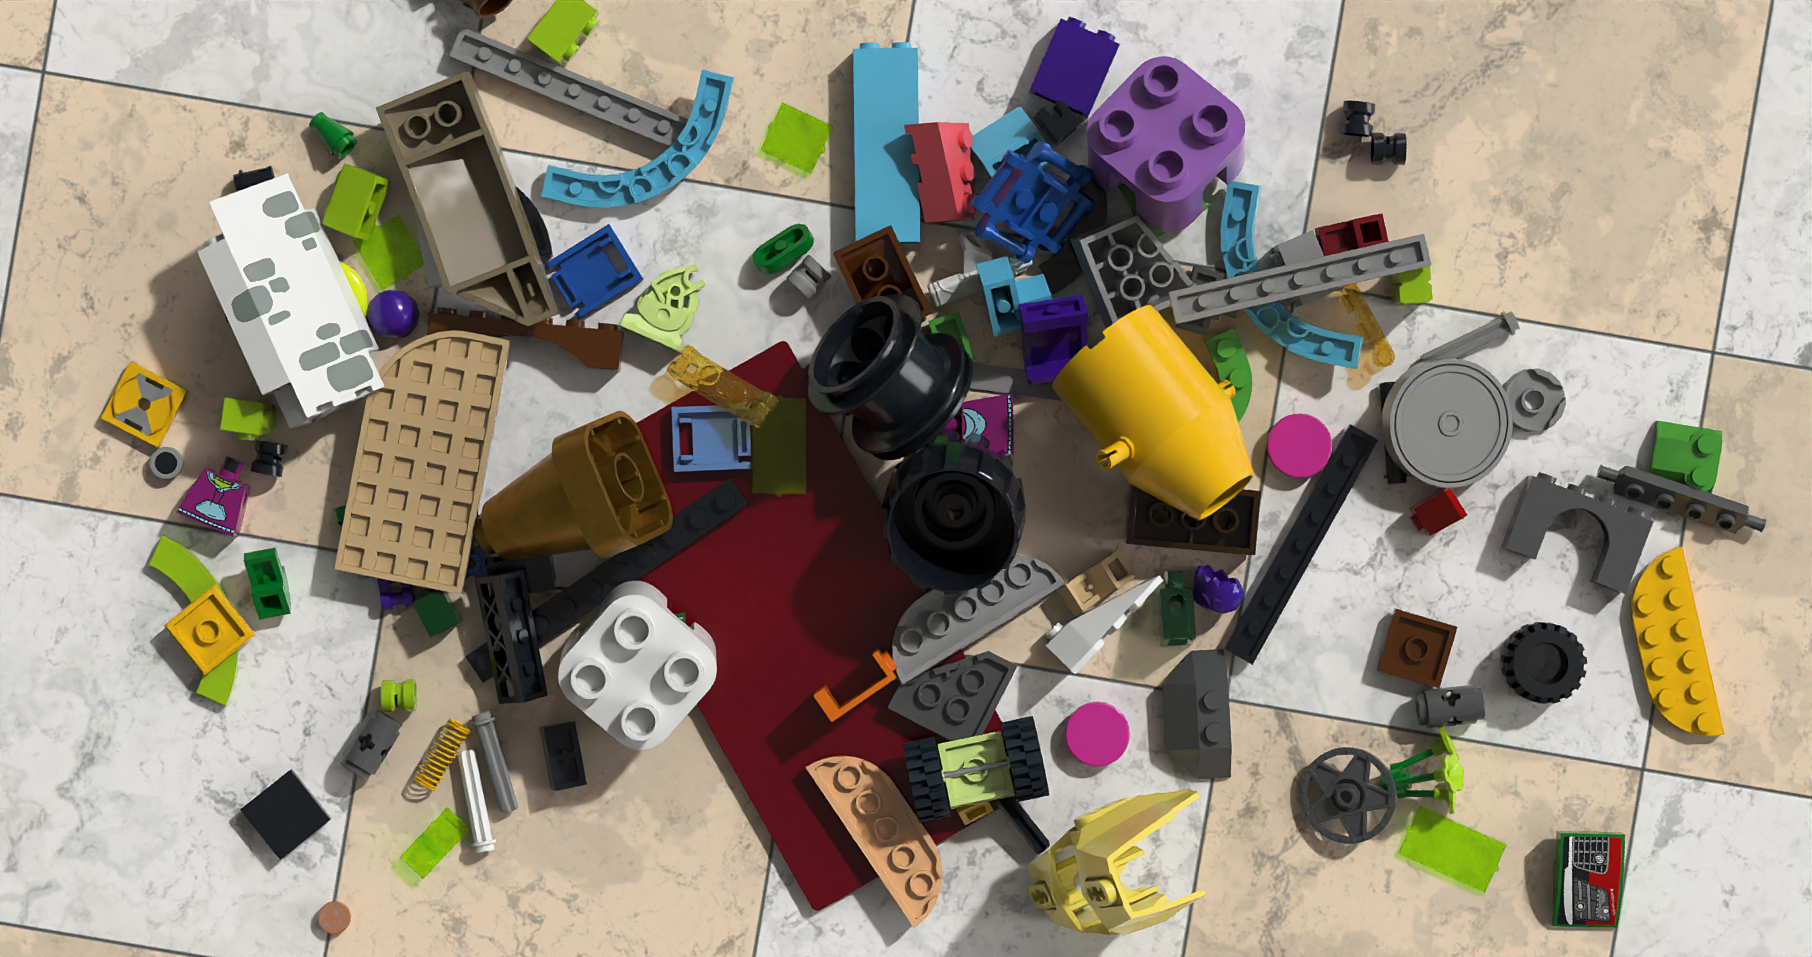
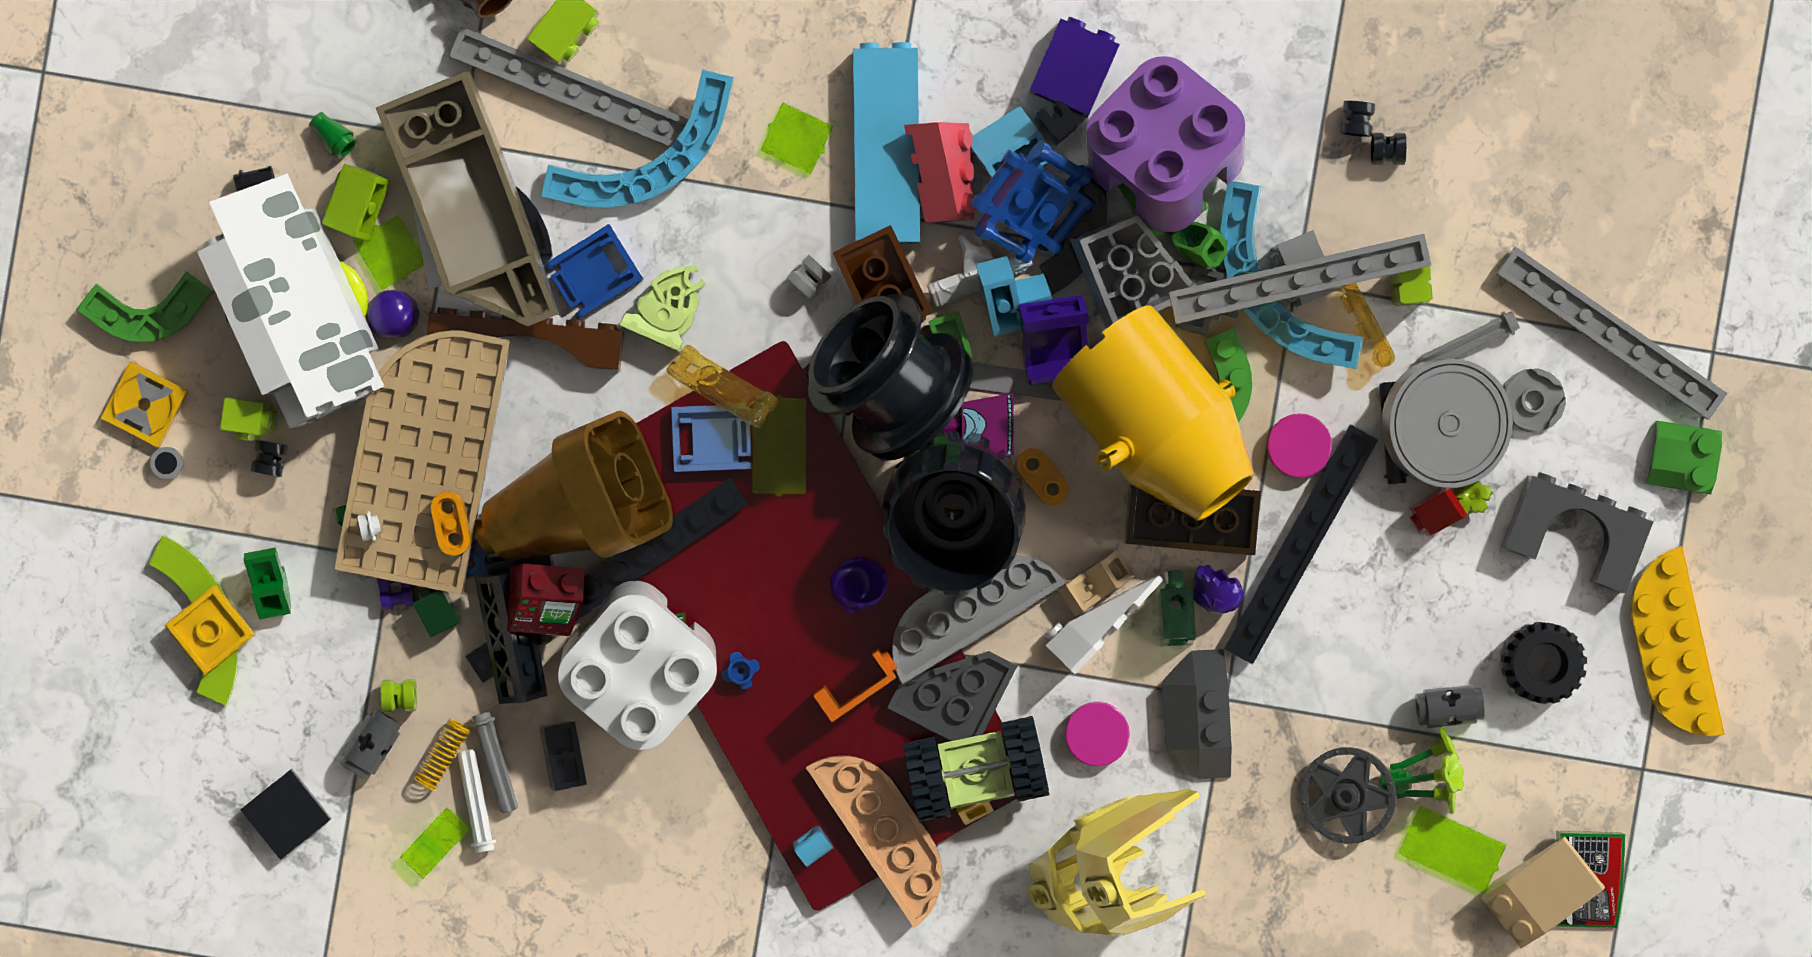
magenta torso [176,456,250,537] -> none
nougat tile [318,901,351,934] -> none
green plate [753,224,814,274] -> none
black axle [994,796,1050,854] -> none
dark red brick [1315,213,1389,256] -> none
reddish brown plate [1376,608,1458,688] -> none
dark grey plate [1596,465,1766,534] -> none
none -> bright green plate [76,272,214,342]
none -> white plate [358,511,382,542]
none -> light orange plate [431,491,471,556]
none -> dark red slope [507,564,585,636]
none -> blue plate [722,652,760,689]
none -> medium azure brick [793,825,834,867]
none -> dark purple hair [830,557,888,614]
none -> light orange plate [1016,448,1069,505]
none -> bright green rock [1172,222,1228,268]
none -> lime plant [1454,481,1493,514]
none -> tan slope [1481,837,1605,949]
none -> light grey plate [1496,247,1728,420]

